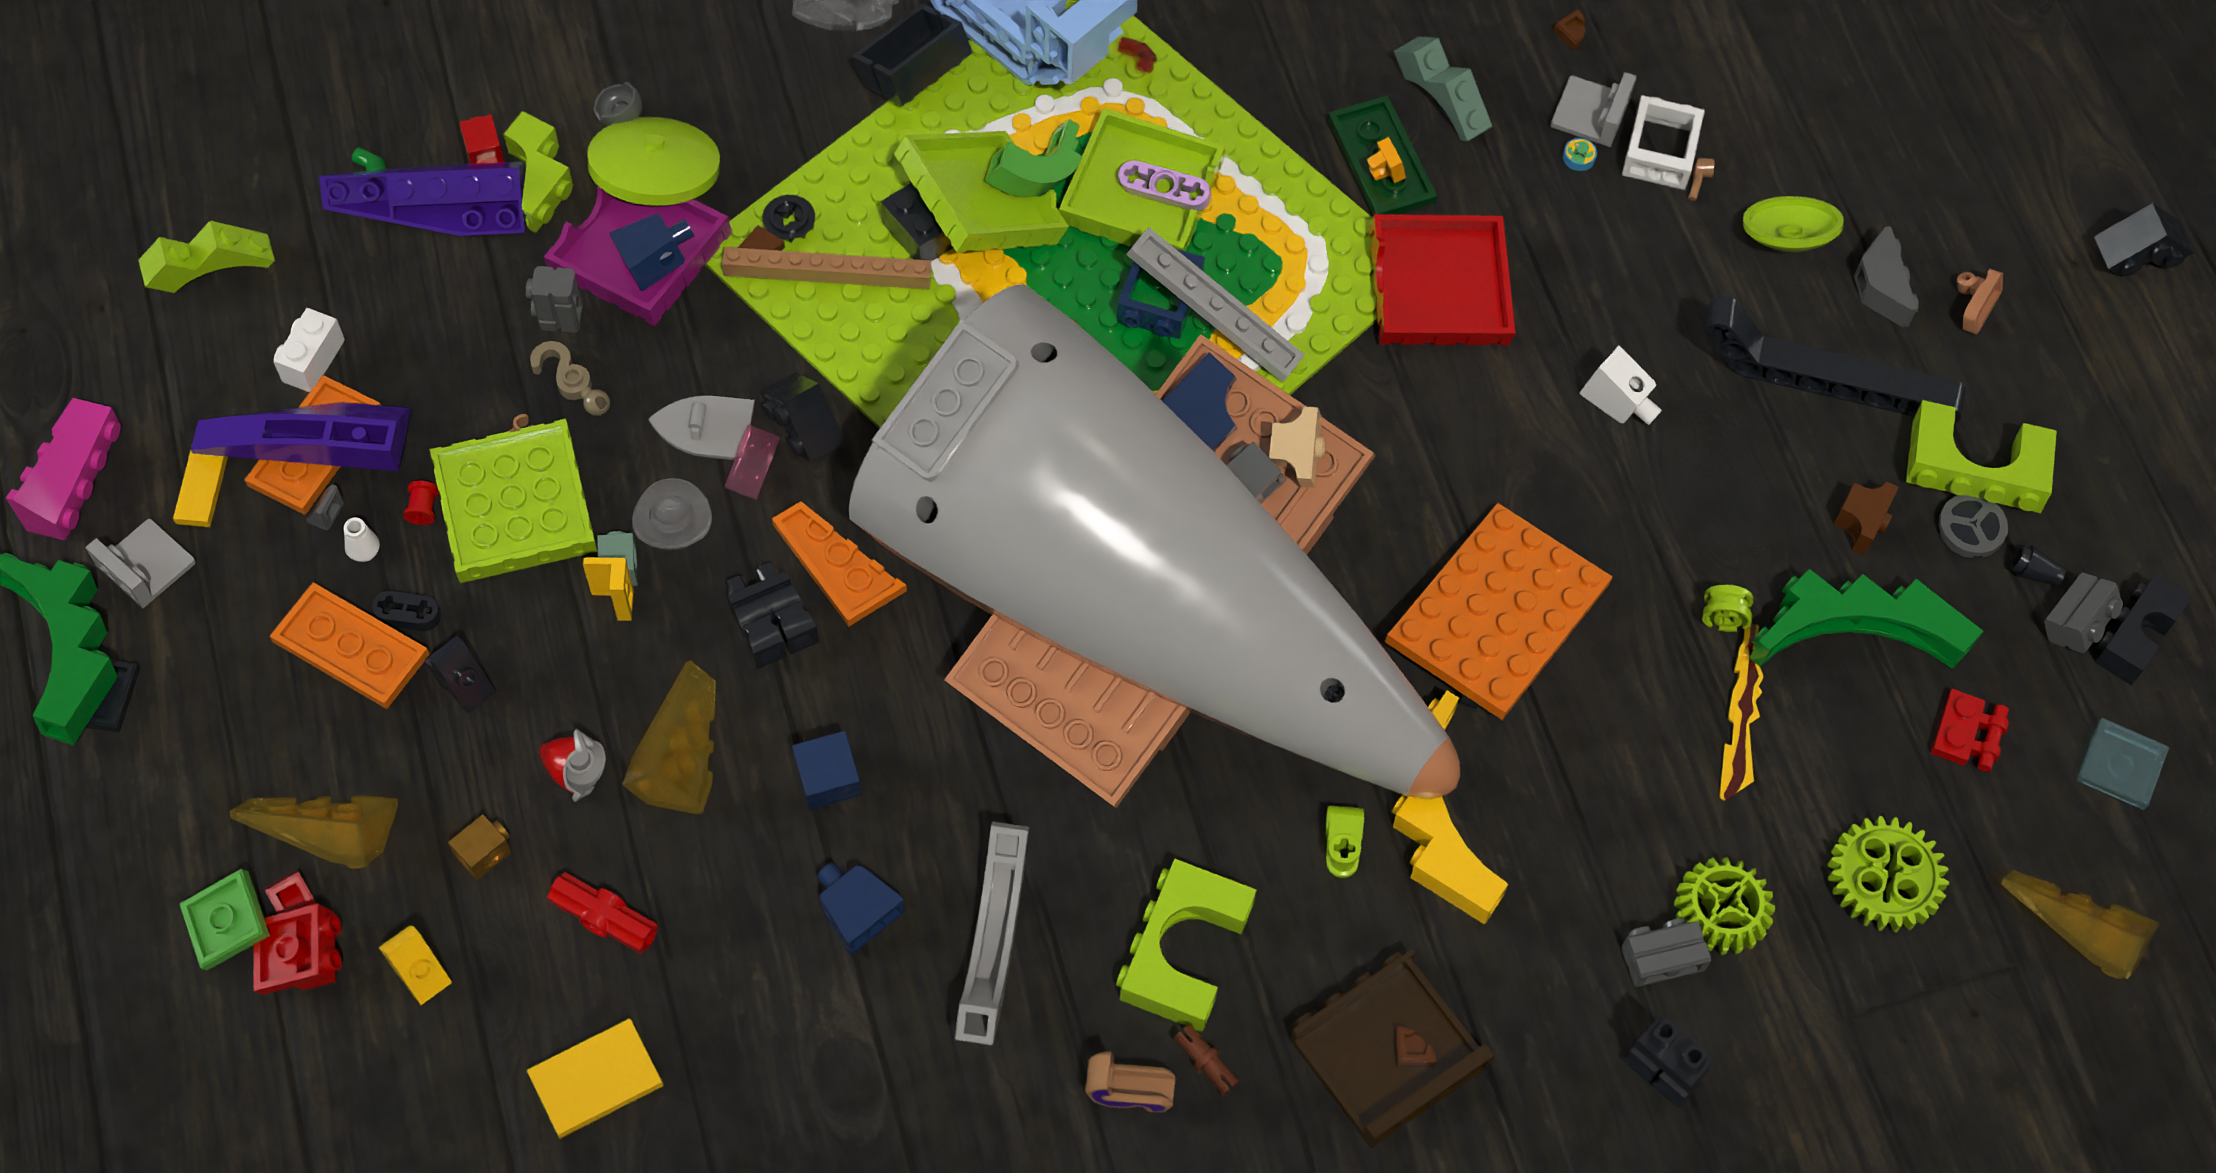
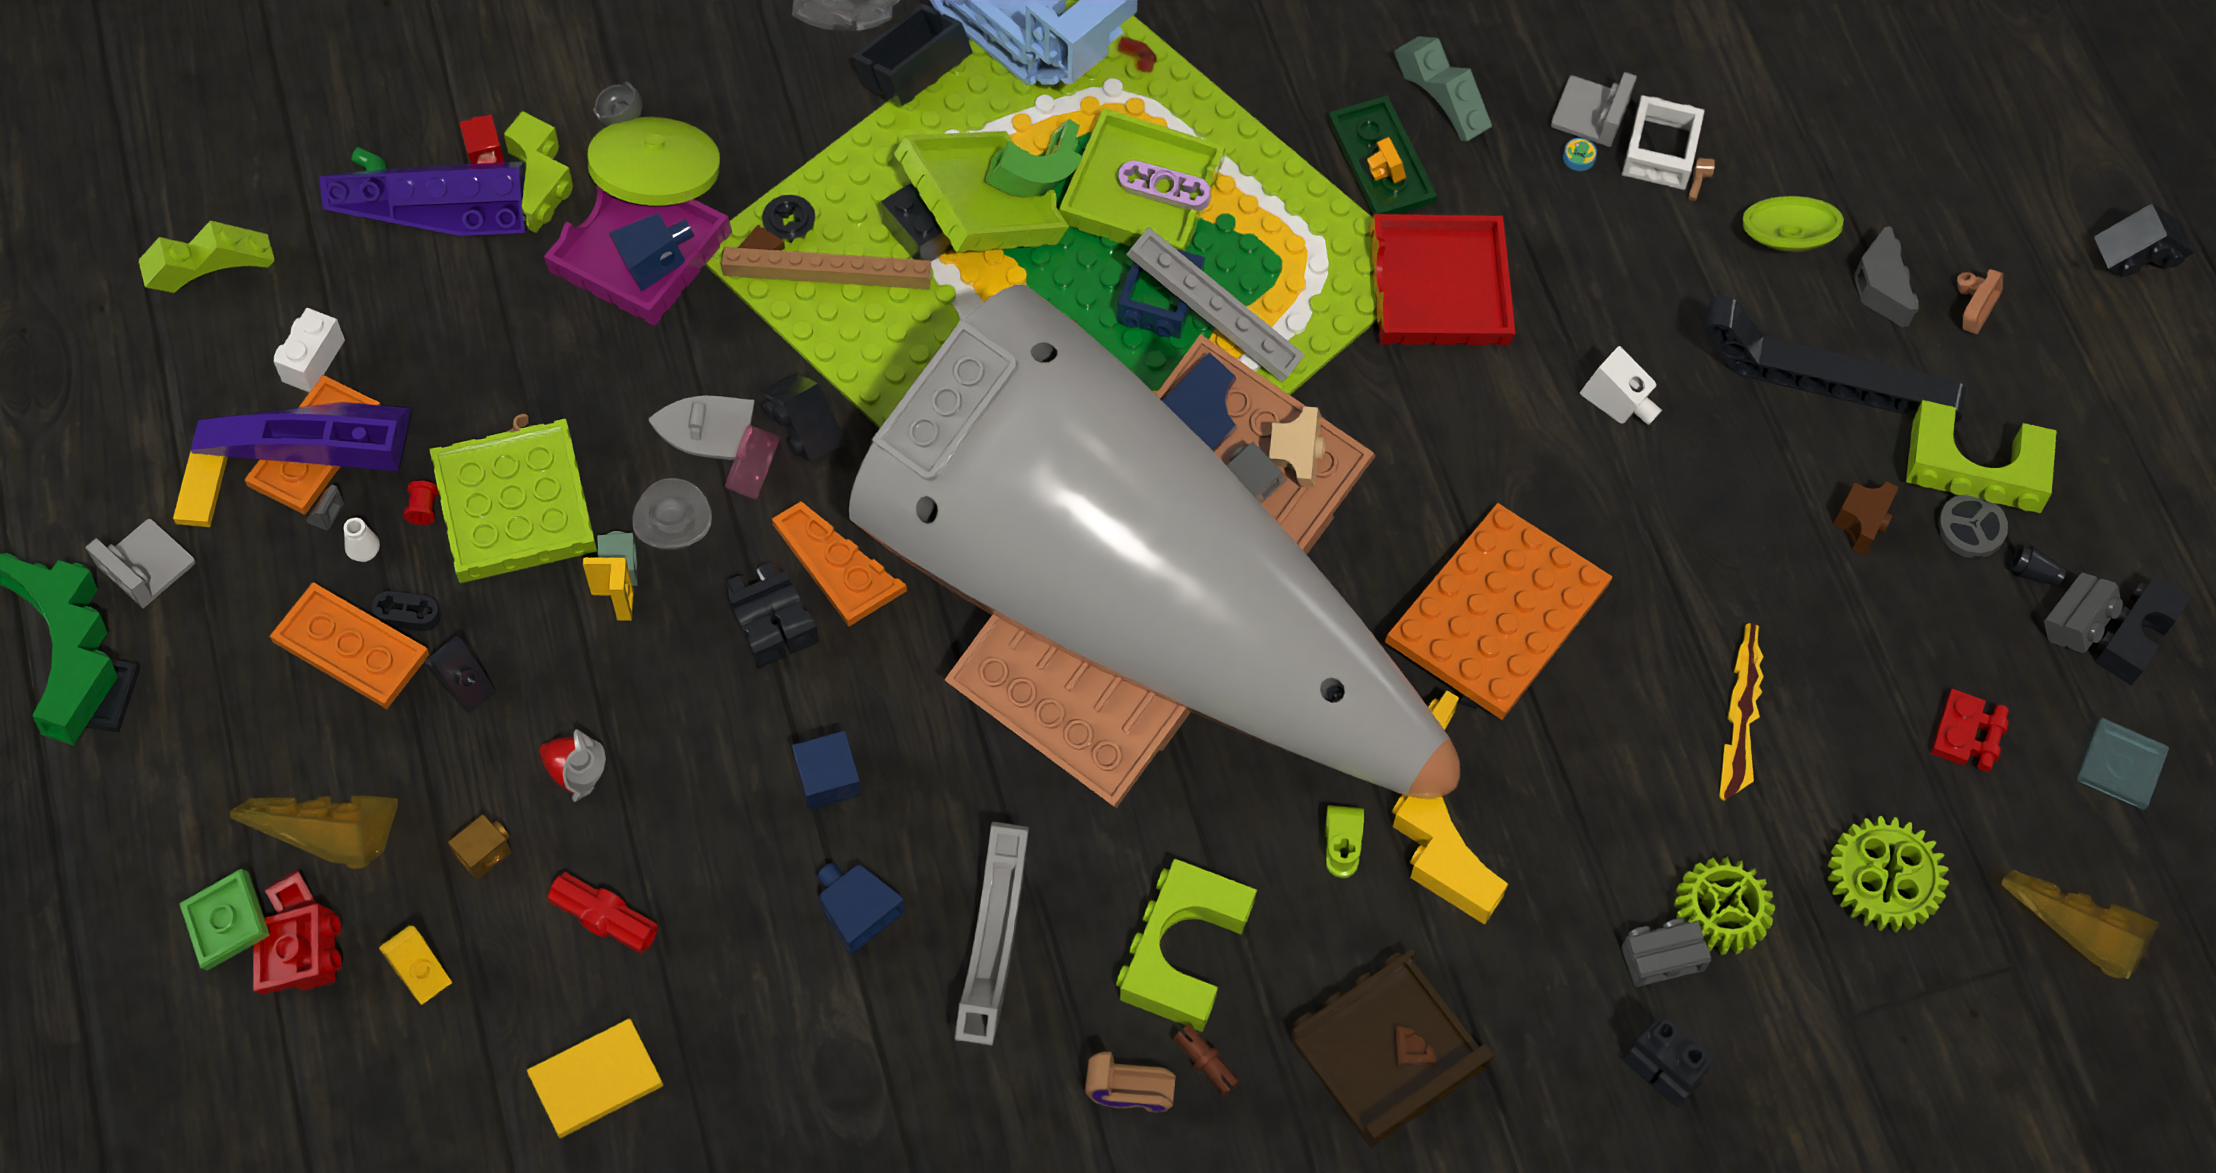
dark pink wedge [6,398,121,541] -> none
dark grey brick [526,266,584,333] -> none
dark tan piece [530,341,610,416] -> none
clear yellow wedge [622,661,716,814] -> none
reddish brown tile [1553,9,1585,51] -> none
lime wheel [1702,585,1754,632] -> none
green arch [1749,569,1983,669] -> none

